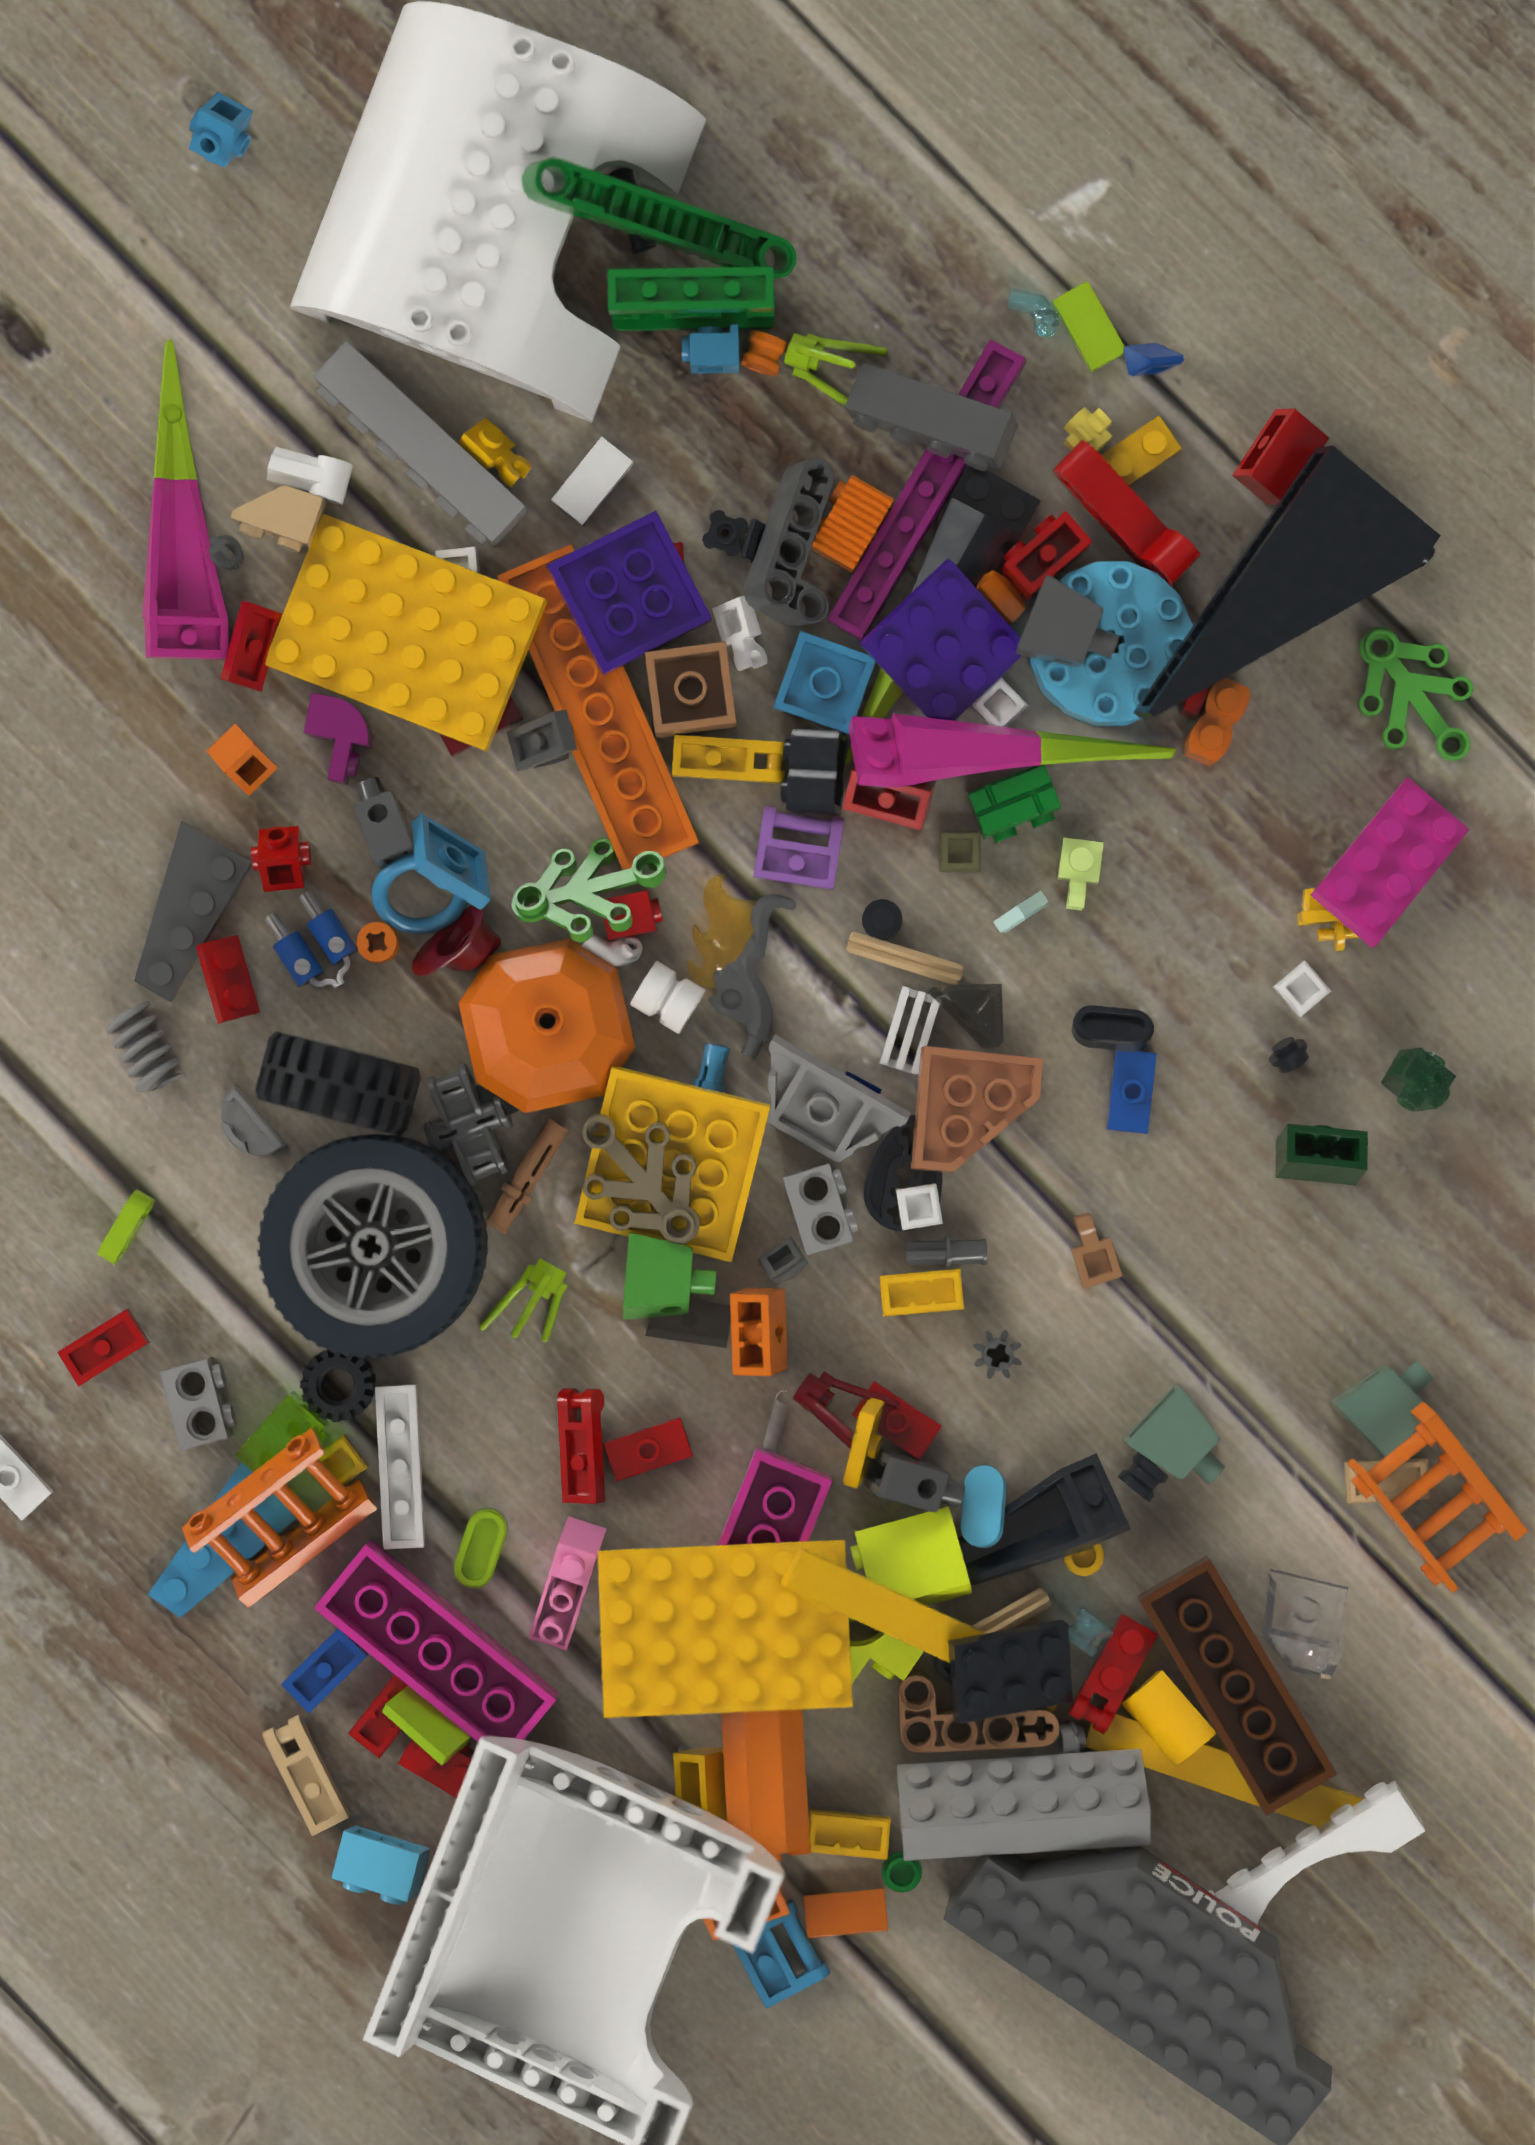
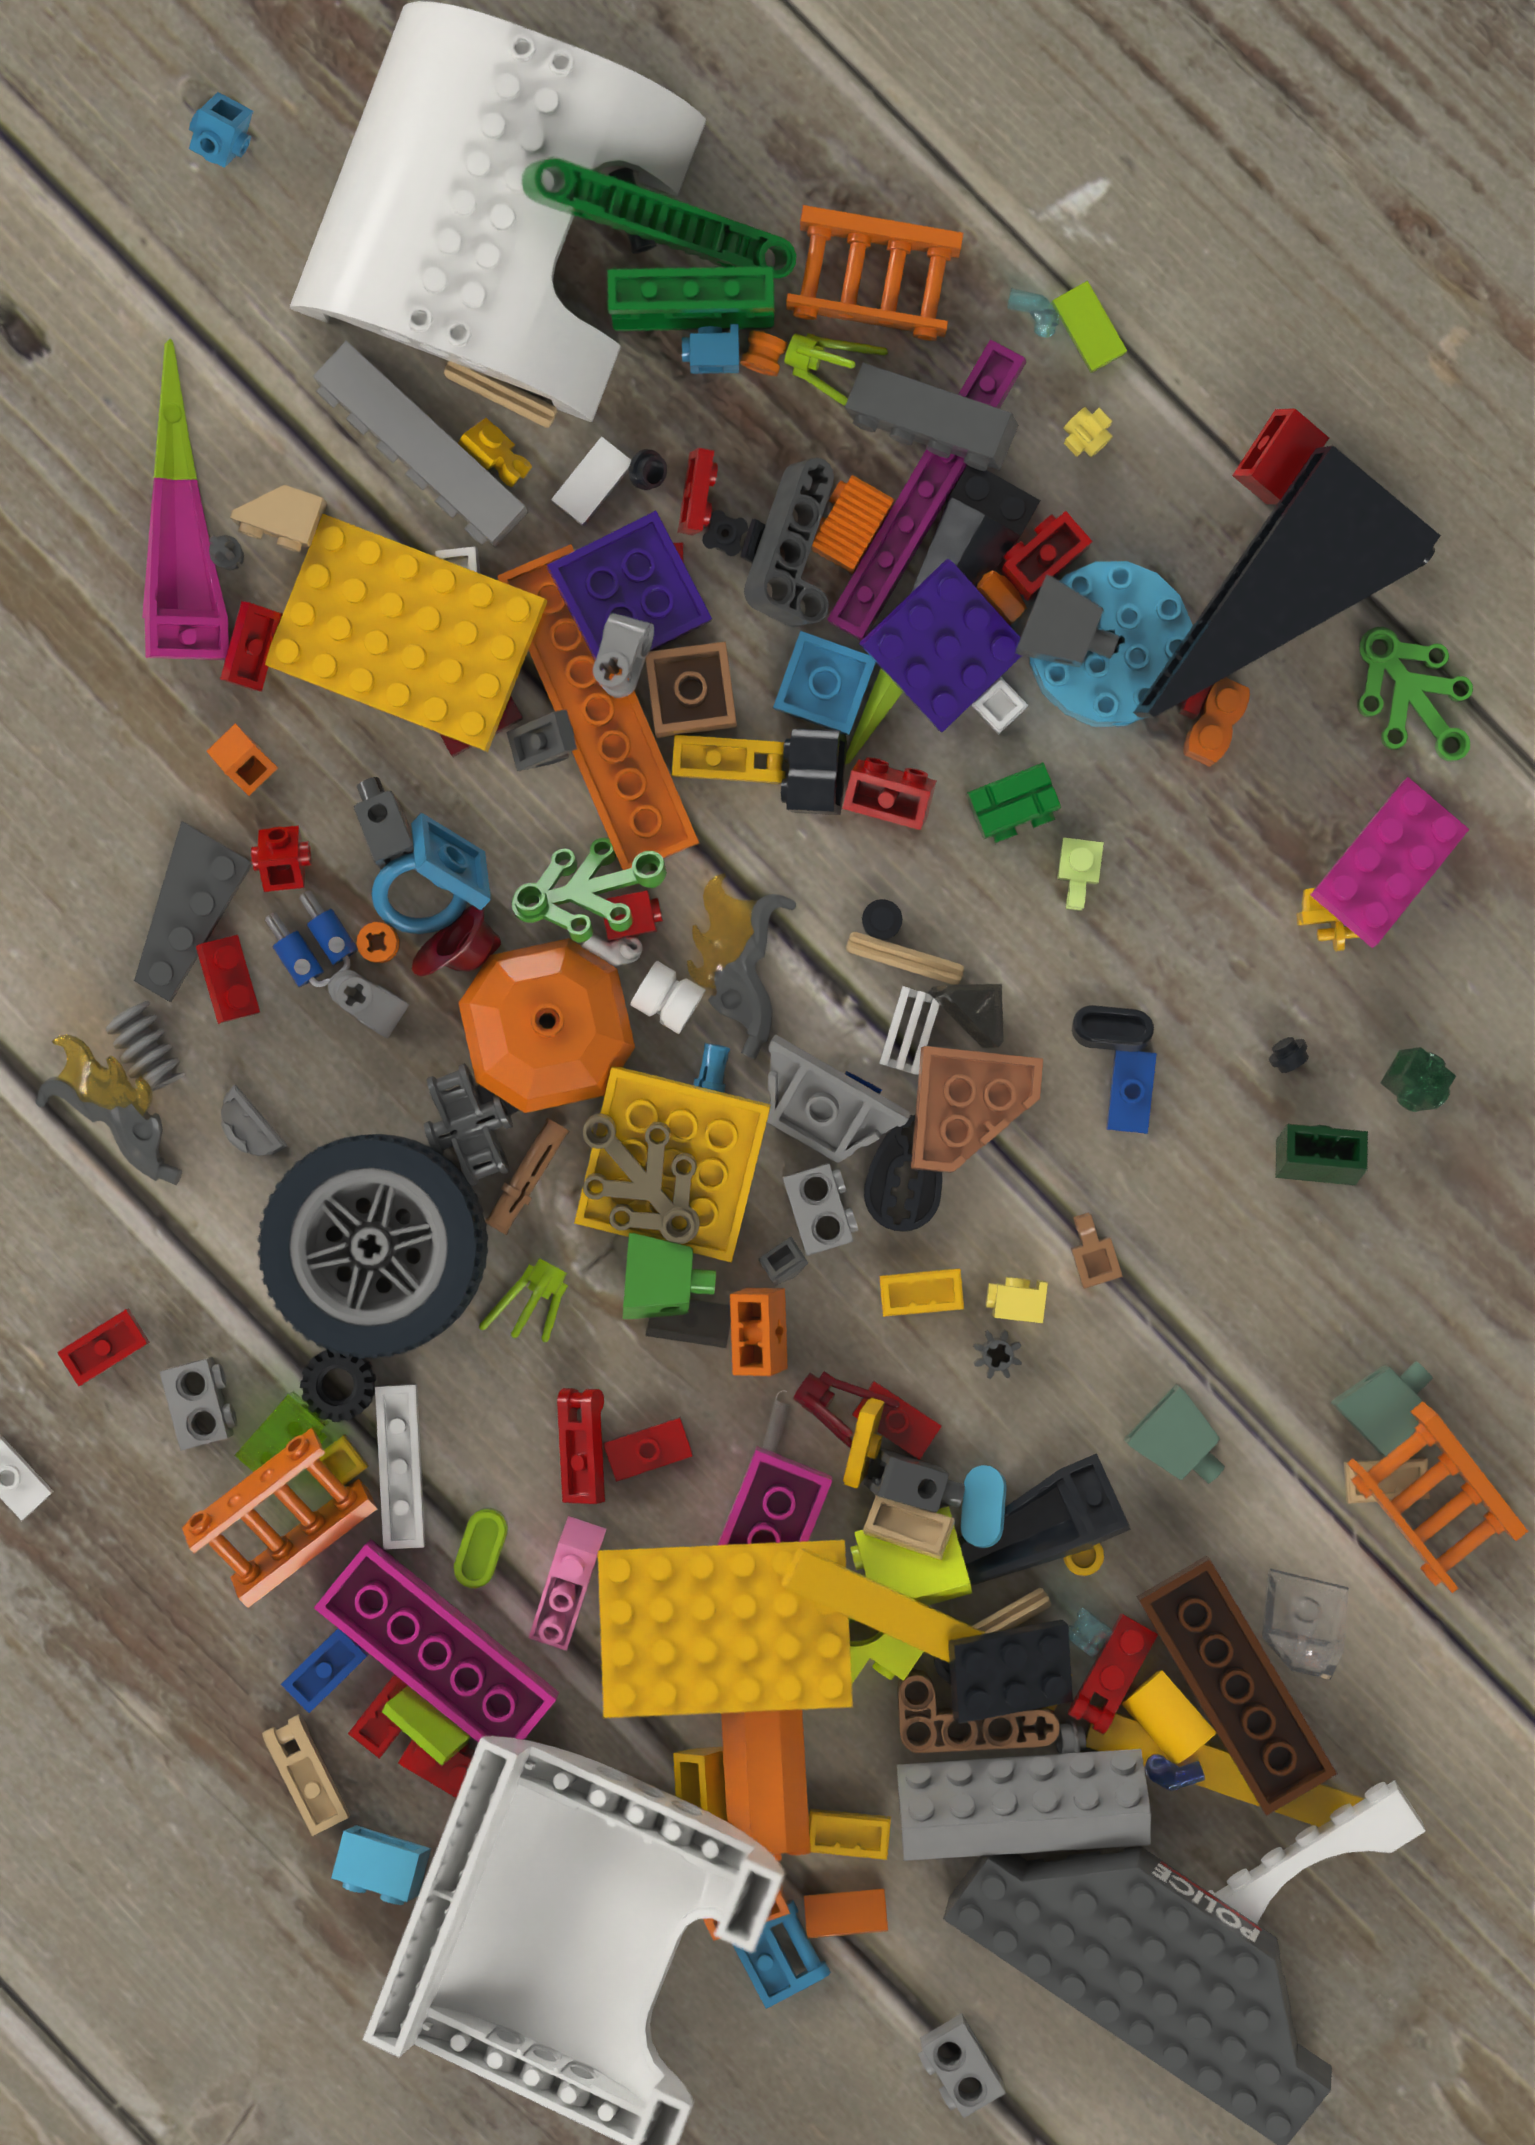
lime beam [97,1189,155,1265] -> none
dark azure wing [147,1461,297,1618] -> none
black tyre [255,1032,421,1136] -> none
white piece [266,447,353,505] -> none
magenta brick [303,693,373,786] -> none
white plate [712,596,767,671] -> none
medium lavender plate [753,805,845,890] -> none
dark pink plate [848,713,1176,788] -> none
green plate [881,1851,922,1893] -> none
white tile [896,1183,943,1230] -> none
dark grey axle [905,1236,987,1268] -> none
olive tile [939,831,981,872] -> none
light aqua tile [993,890,1048,934] -> none
red beam [1053,440,1201,586] -> none
yellow plate [1086,416,1182,514] -> none
black wheel [1117,1452,1169,1502] -> none
blue slope [1124,343,1184,376] -> none
white tile [1273,960,1331,1018] -> none
none -> piece [36,1034,182,1185]
none -> light grey piece [328,970,410,1039]
none -> tan axle [444,361,557,428]
none -> light grey piece [593,613,654,698]
none -> black plate [629,449,667,490]
none -> red plate [677,448,718,535]
none -> orange fence [786,205,964,341]
none -> tan tile [863,1495,955,1560]
none -> light grey brick [918,2013,1006,2119]
none -> light yellow brick [986,1277,1048,1323]
none -> clear blue arm [1144,1754,1205,1791]

